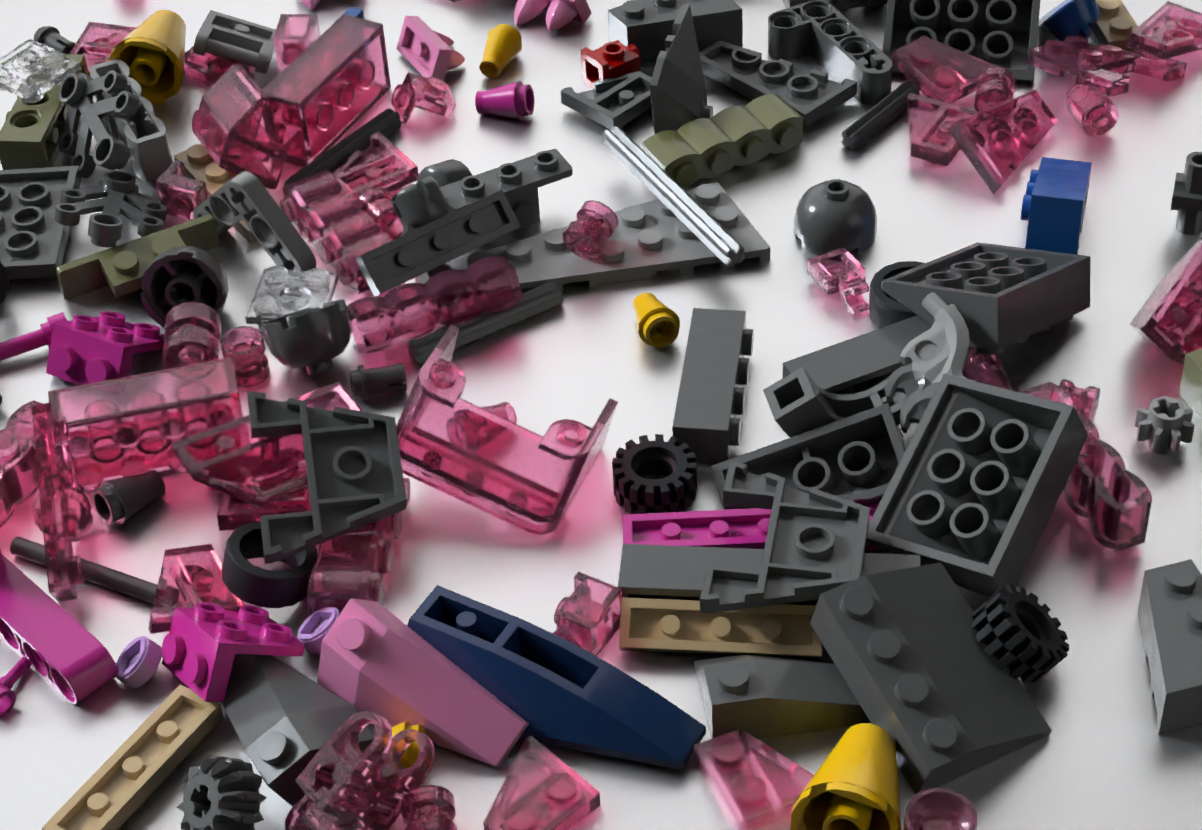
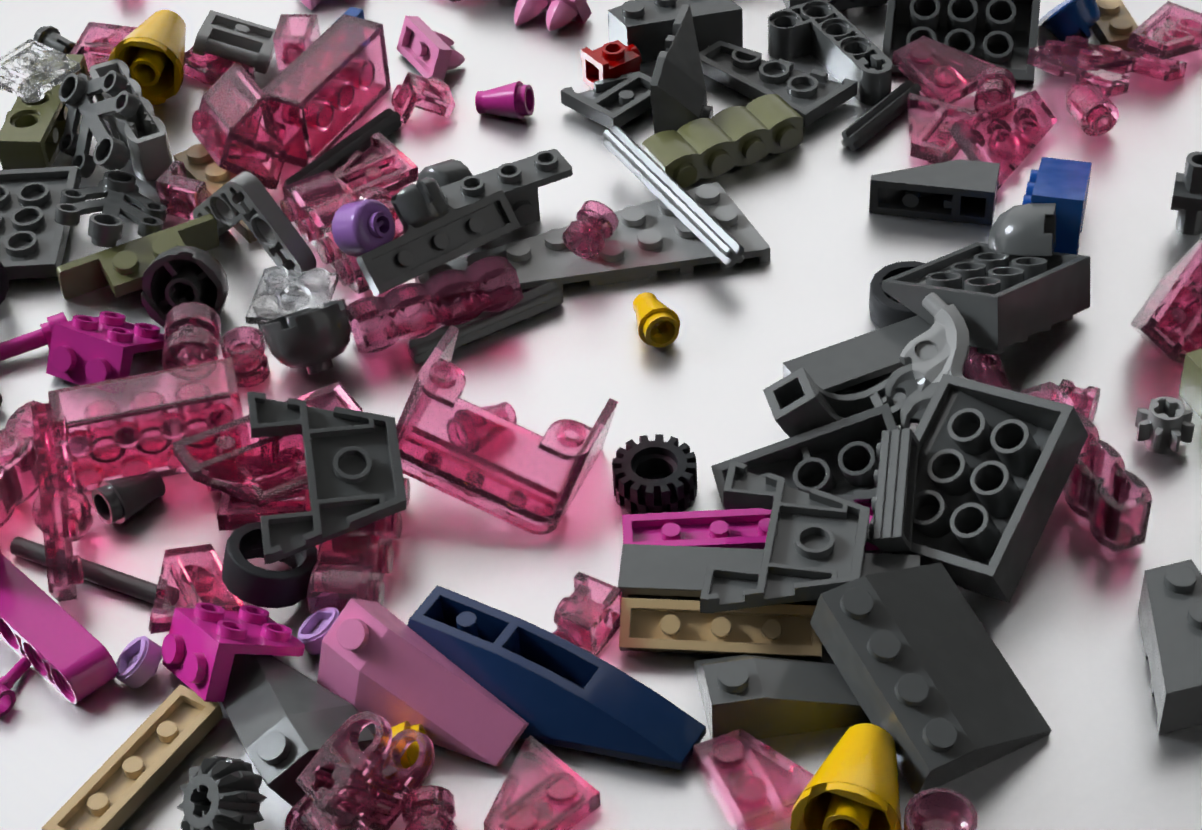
dark grey pin [349,363,407,400] -> none
yellow cone [479,24,522,78] -> none
dark grey brick [672,308,754,464] -> none
dark grey cylinder [794,179,877,259] -> none
clear pink plate [807,247,869,314] -> none
black tyre [972,584,1069,683] -> none
none -> medium lavender head [332,199,395,257]
none -> dark grey slope [869,159,1000,226]
none -> dark grey piece [869,428,920,553]
none -> dark grey brick [987,203,1056,256]

